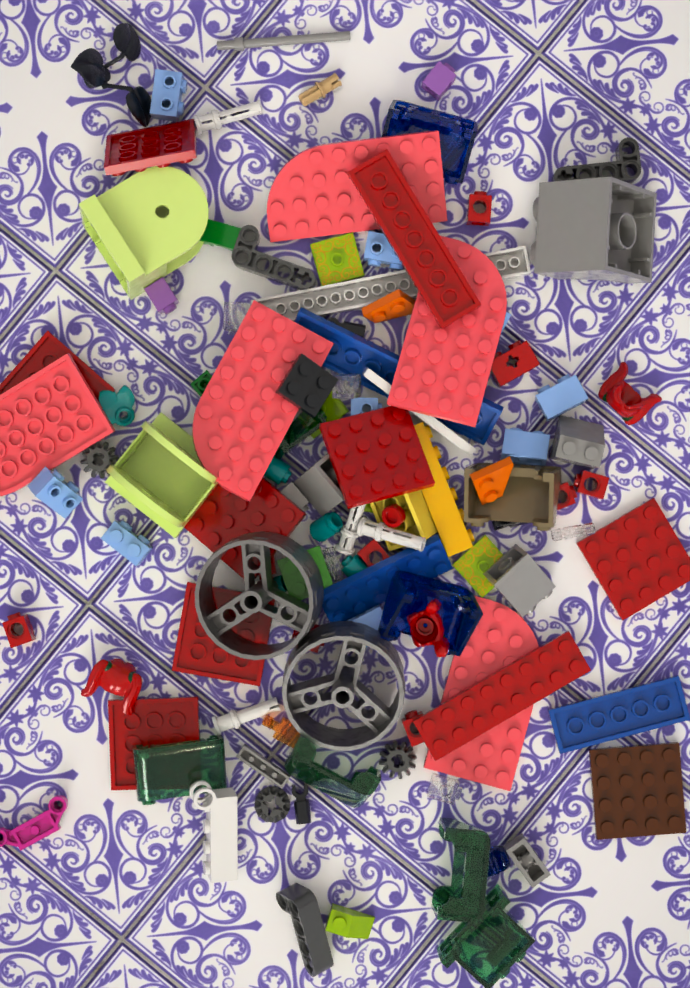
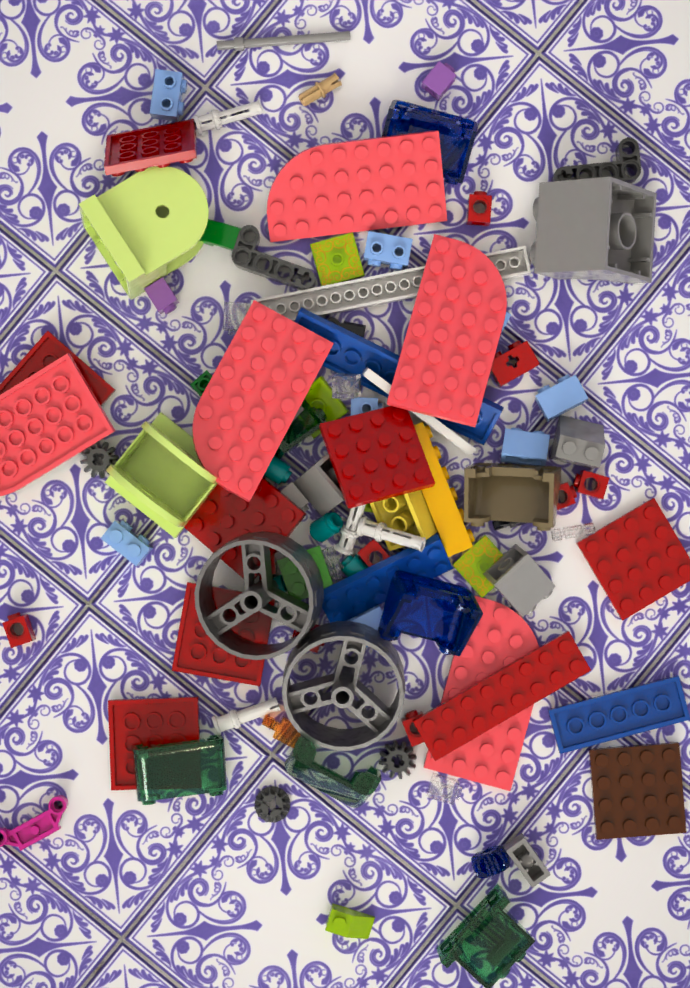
light blue brick [27,466,83,519] -> none
black plant [71,23,151,127] -> none
red hair [81,659,142,716] -> none
teal plate [99,385,135,426] -> none
white hinge [189,780,238,883] -> none
light grey piece [236,744,291,789] -> none
black plate [276,354,339,418] -> none
dark grey beam [276,883,334,977] -> none
black bar [291,783,311,824] -> none
red plate [348,149,481,329] -> none
orange wing [361,289,416,323] -> none
red tile [382,504,406,528] -> none
red hair [407,598,449,657] -> none
clear green windscreen [431,818,491,923] -> none
orange wing [469,456,514,505] -> none
red hair [598,362,662,425] -> none

